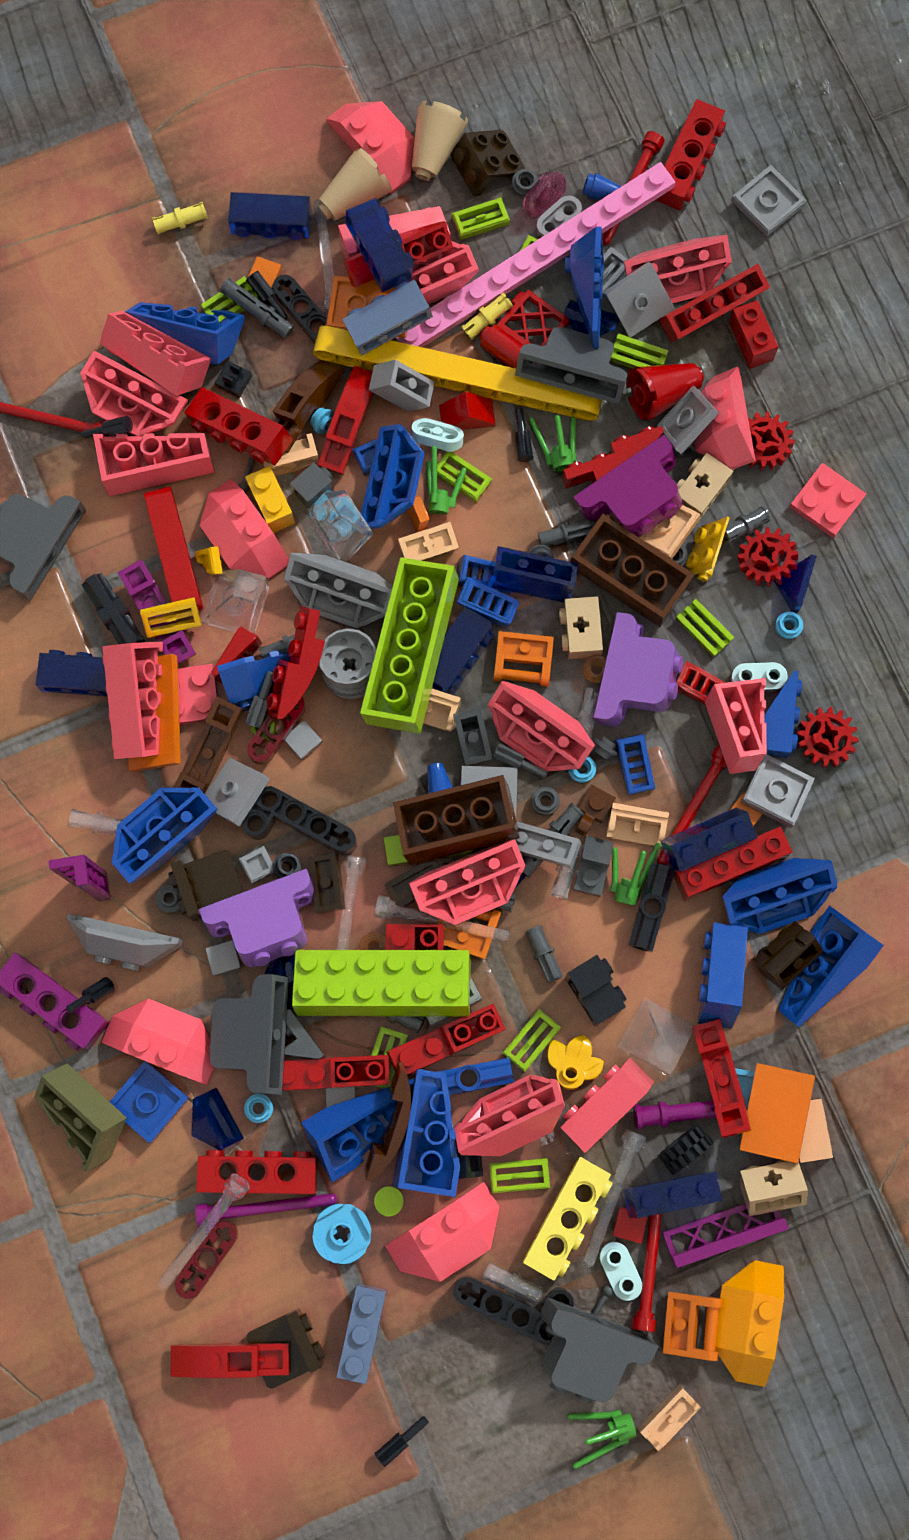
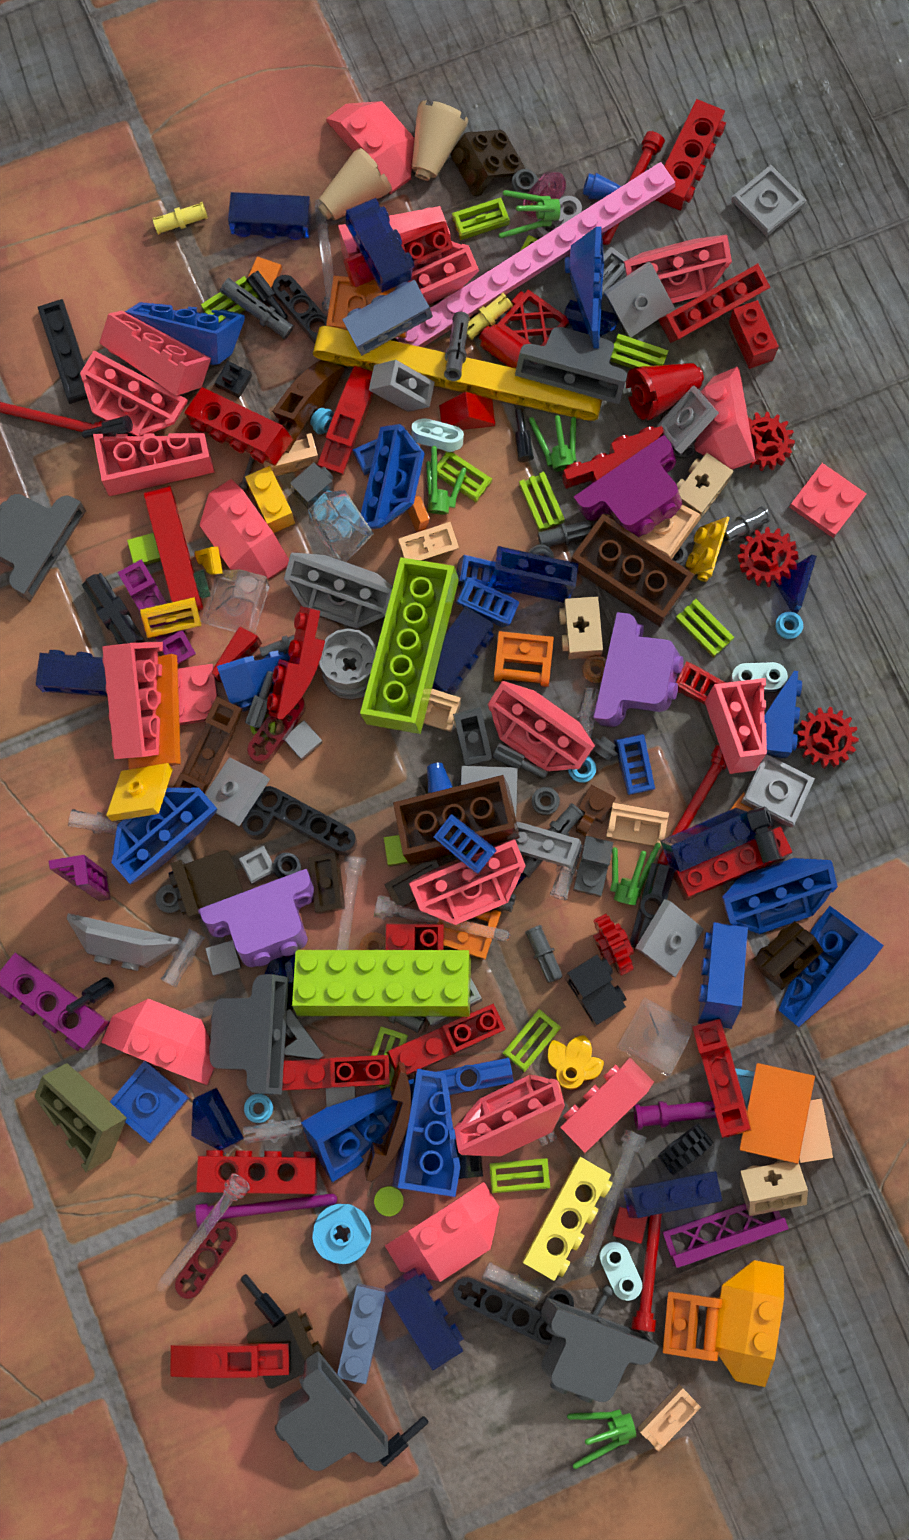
none -> black tile [38,299,88,404]
none -> yellow plate [106,763,173,821]
none -> lime tile [127,533,161,565]
none -> clear pin [160,929,205,988]
none -> clear green tile [193,570,211,599]
none -> black axle [241,1274,286,1328]
none -> clear pin [243,1117,304,1145]
none -> dark grey brick [275,1351,388,1471]
none -> clear blue brick [384,1268,464,1371]
none -> blue slope [434,814,497,874]
none -> dark grey pin [444,312,470,381]
none -> bright green plant [498,190,560,238]
none -> lime tile [519,472,565,532]
none -> red gear [593,914,634,976]
none -> light grey plate [636,899,704,977]
none -> black bar [747,806,782,863]

